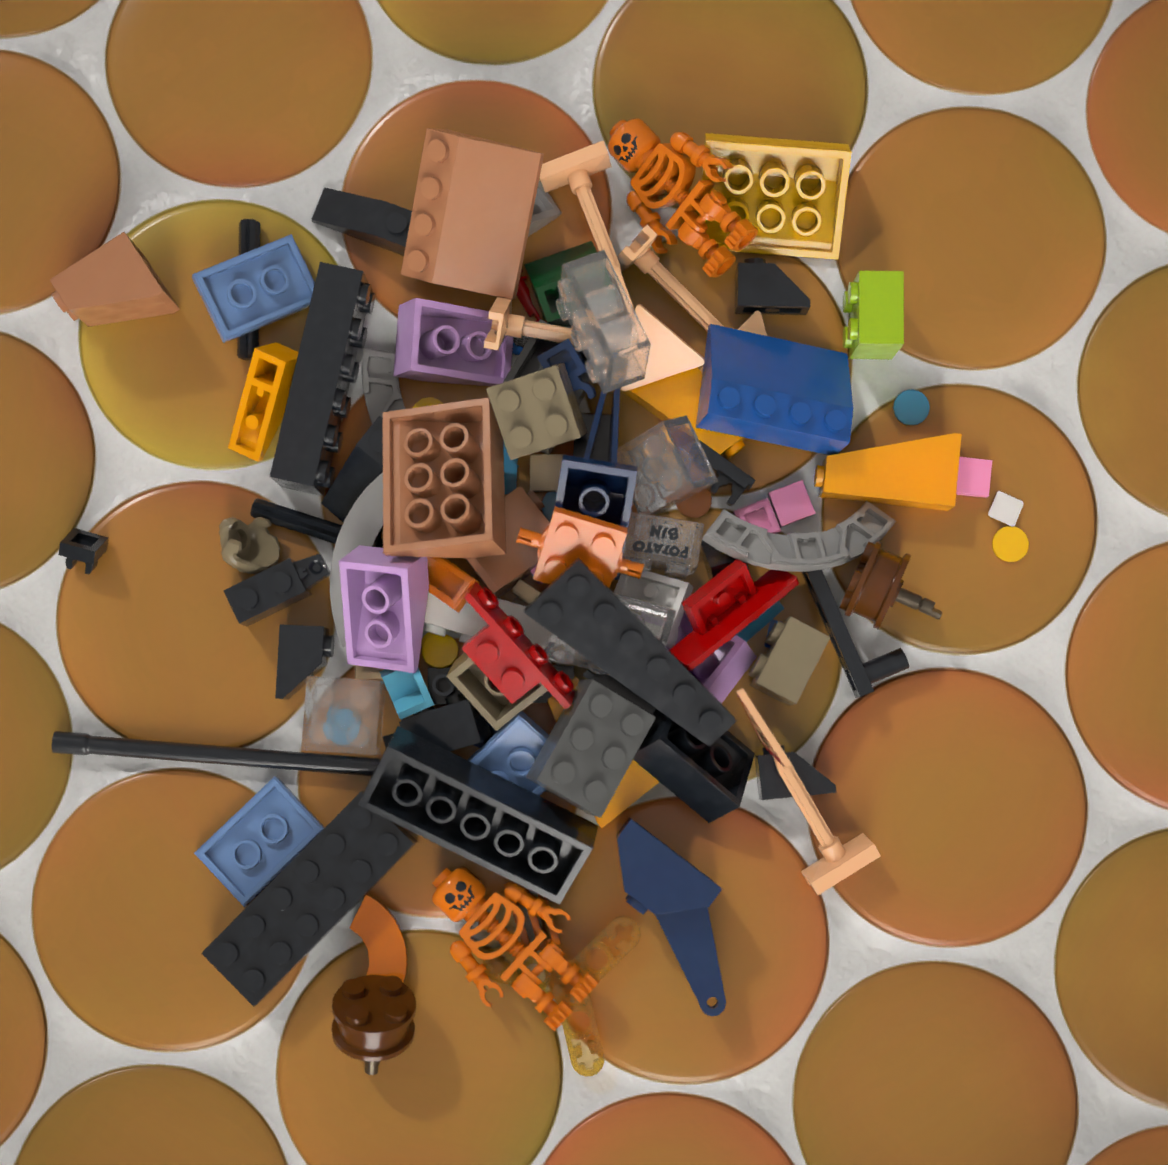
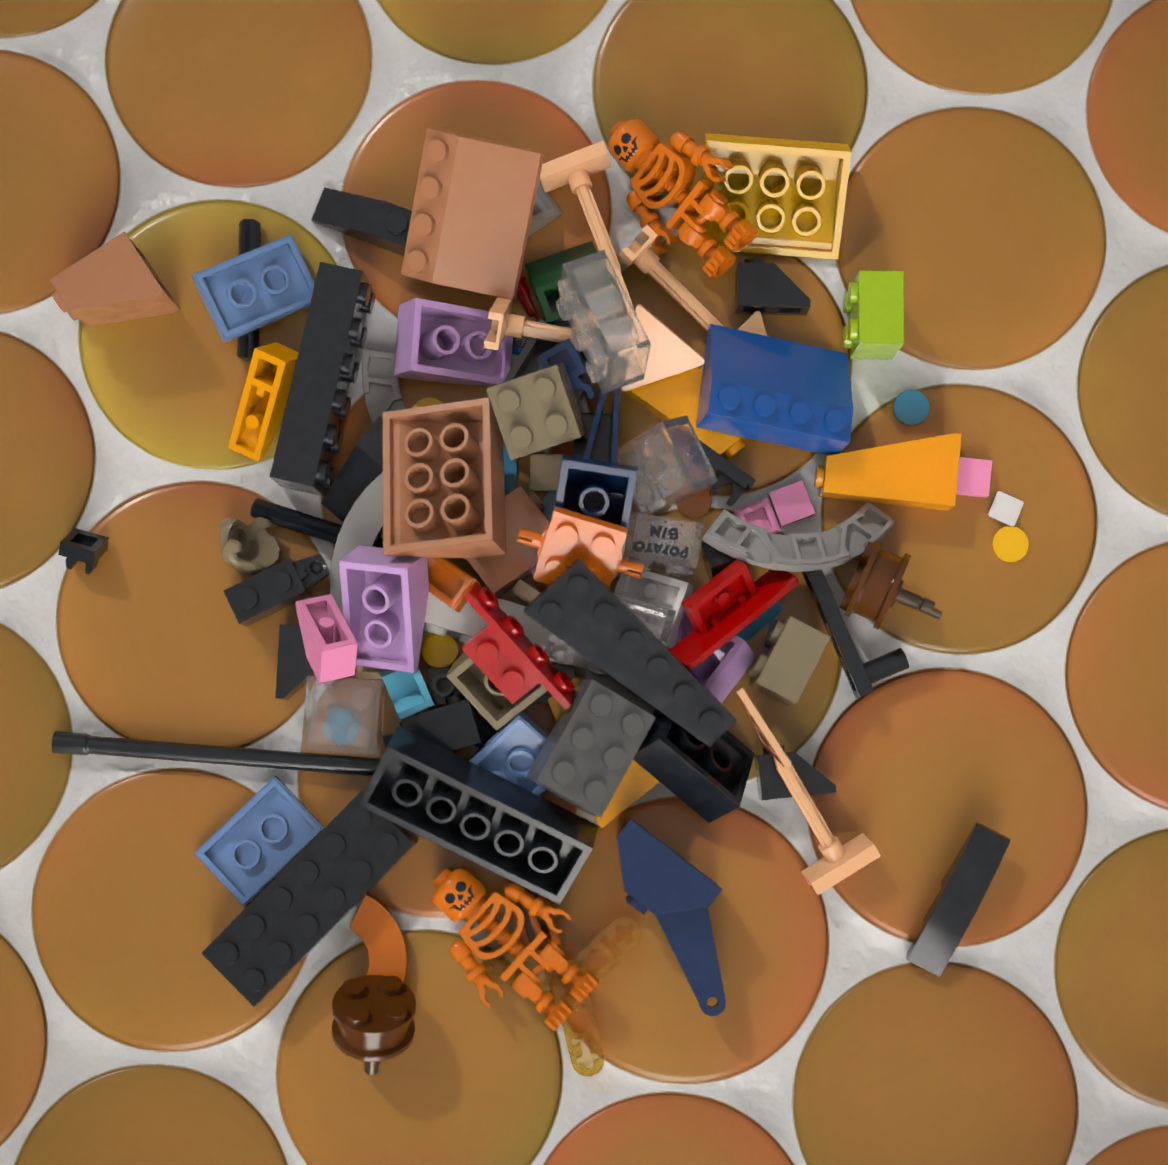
none -> bright pink slope [296,594,358,683]
none -> black slope [906,822,1010,977]

